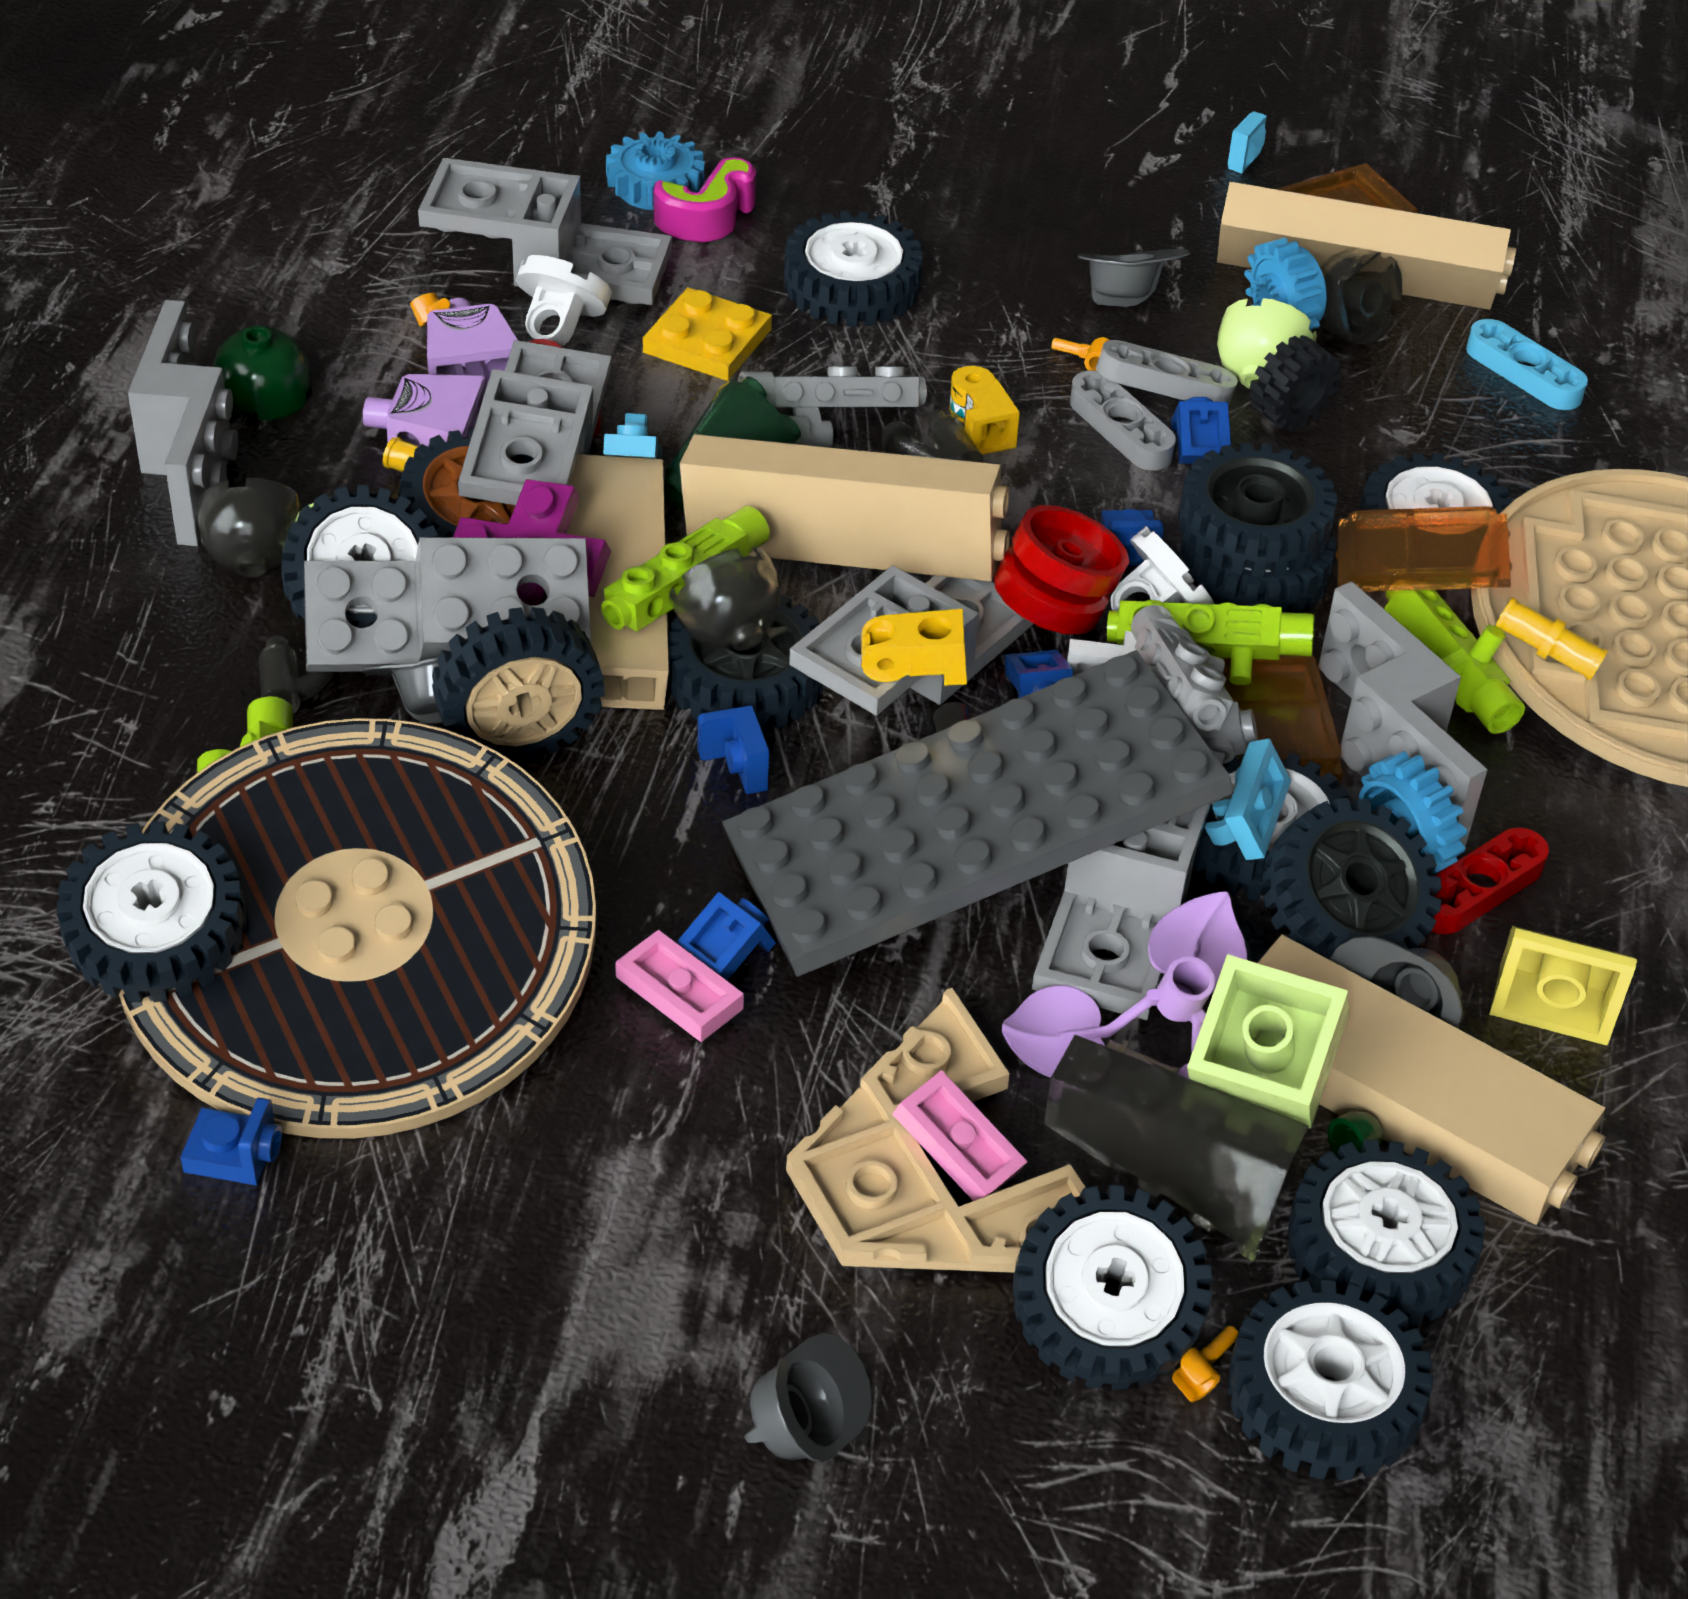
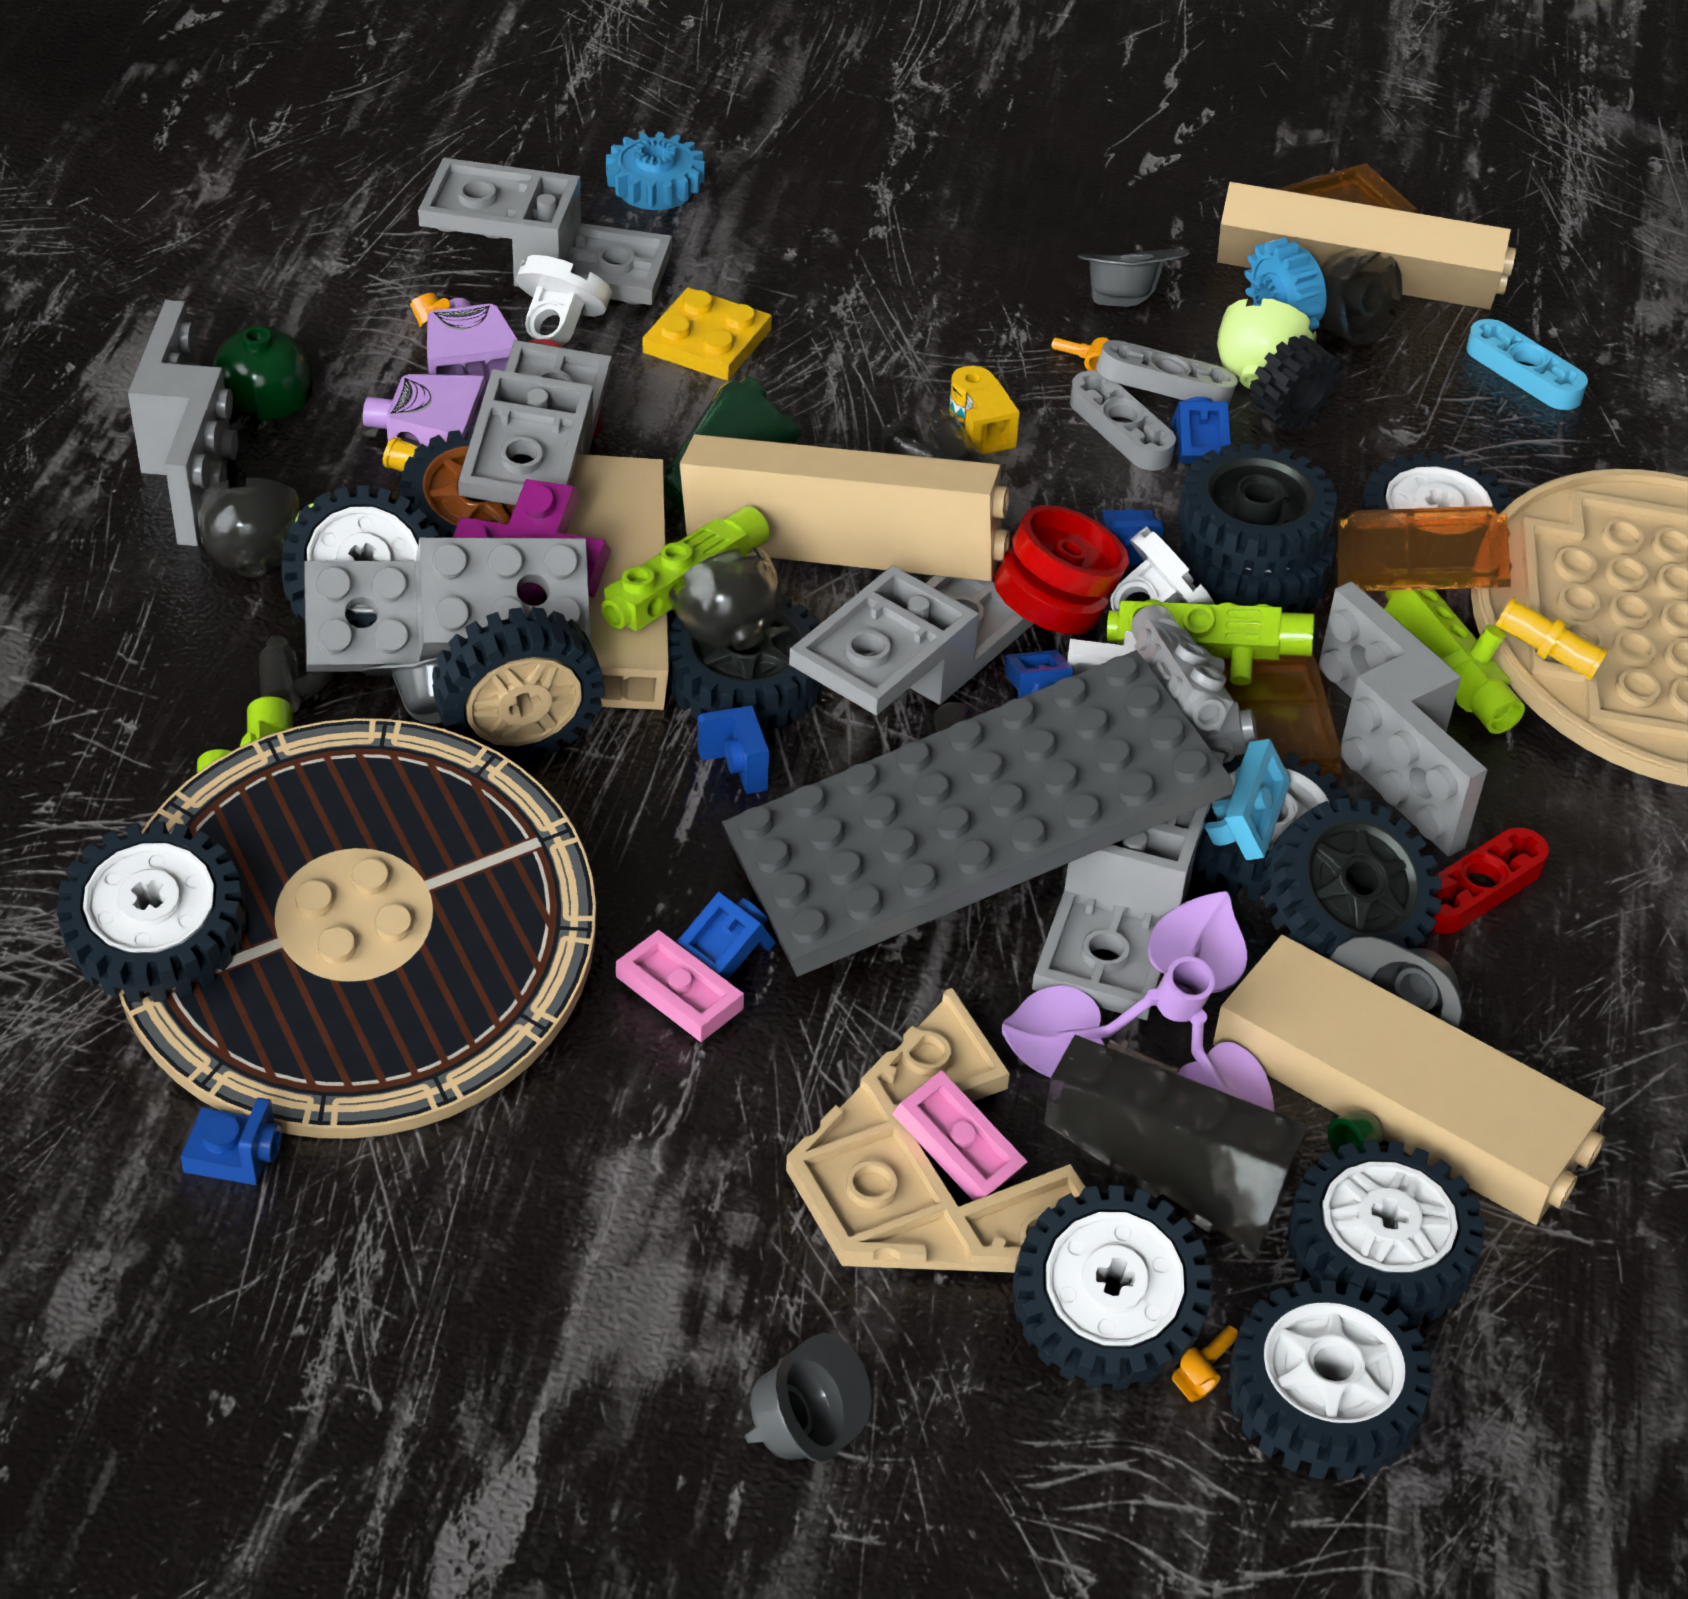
medium azure plate [603,413,662,459] -> none
dark pink animal [653,157,756,243] -> none
light grey piece [737,366,927,448] -> none
black wheel [784,211,923,326] -> none
yellow leg [861,609,967,686] -> none
yellowish green brick [1187,954,1349,1128] -> none
medium azure tile [1227,111,1267,173] -> none
dark azure gear [1358,751,1468,874] -> none
light yellow slope [1489,926,1637,1045] -> none

